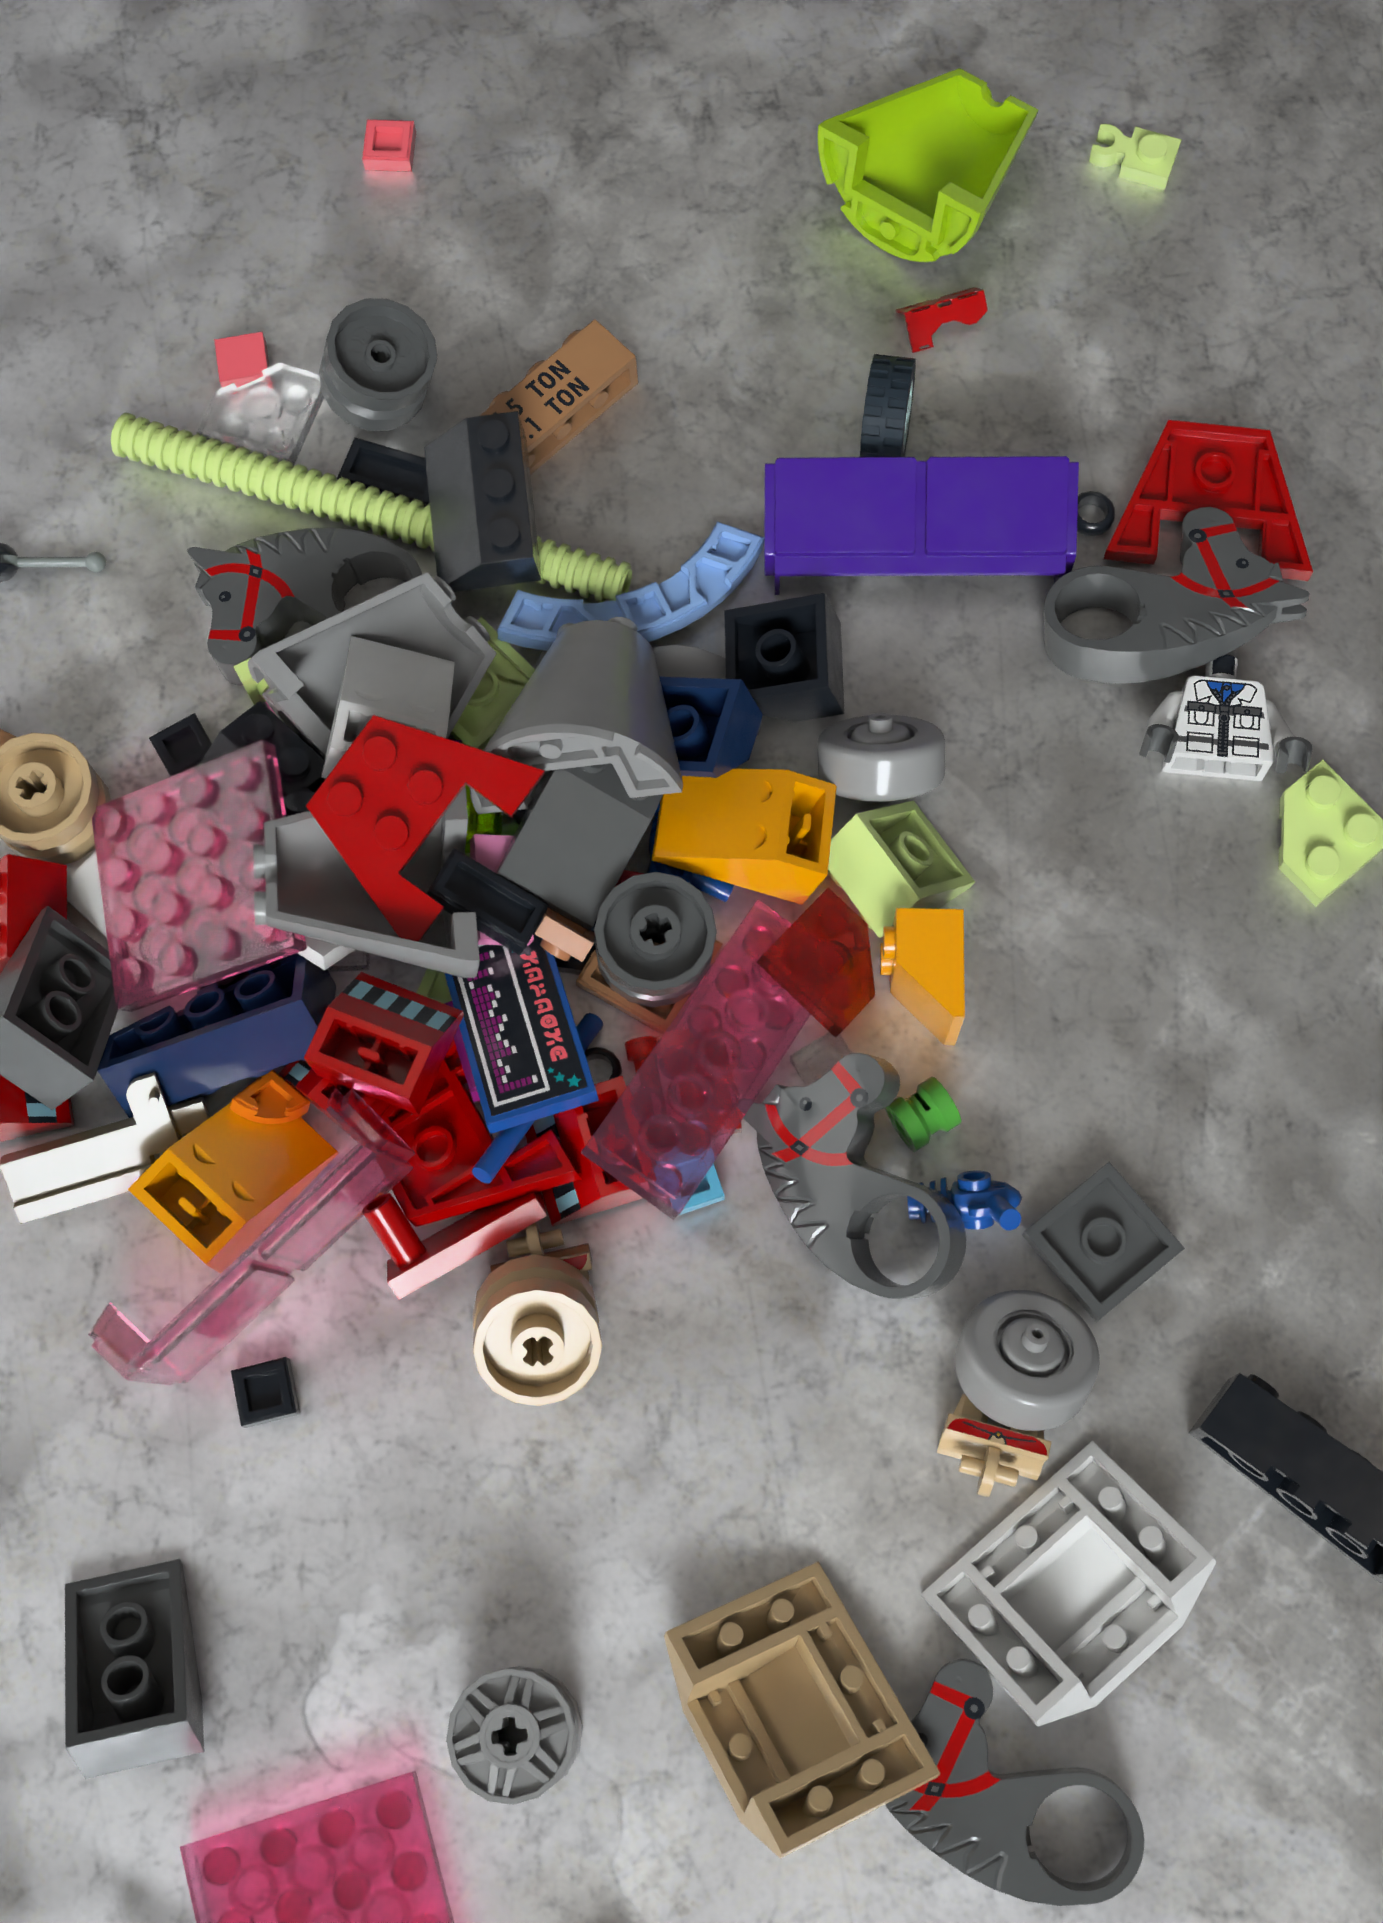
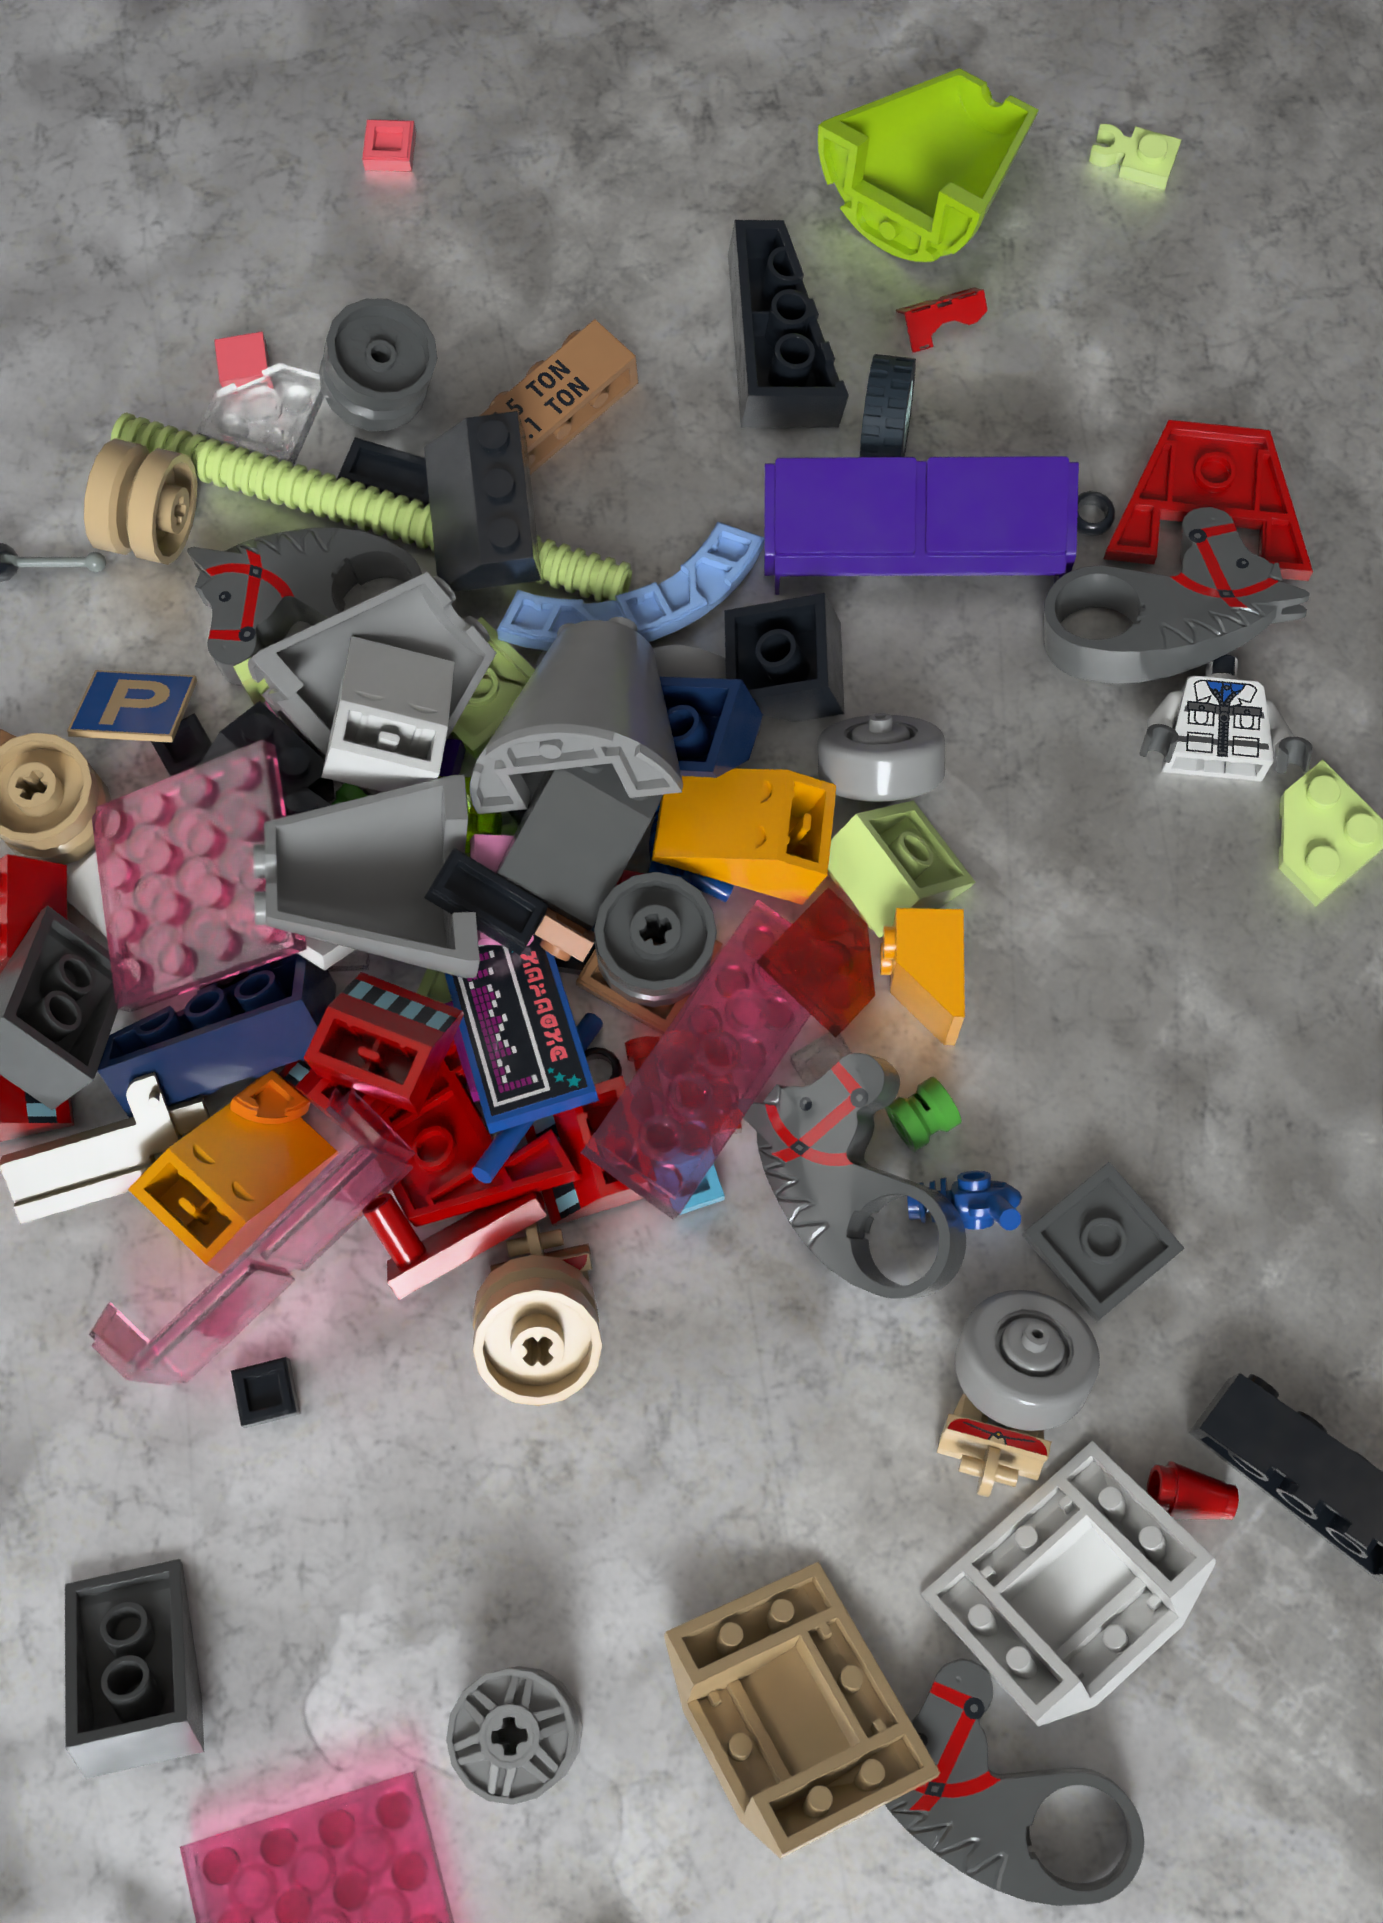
red wing [306,715,545,942] -> none
none -> piece [67,670,197,742]
none -> tan wheel [84,438,197,565]
none -> black wedge [728,220,849,427]
none -> red cone [1146,1461,1239,1520]

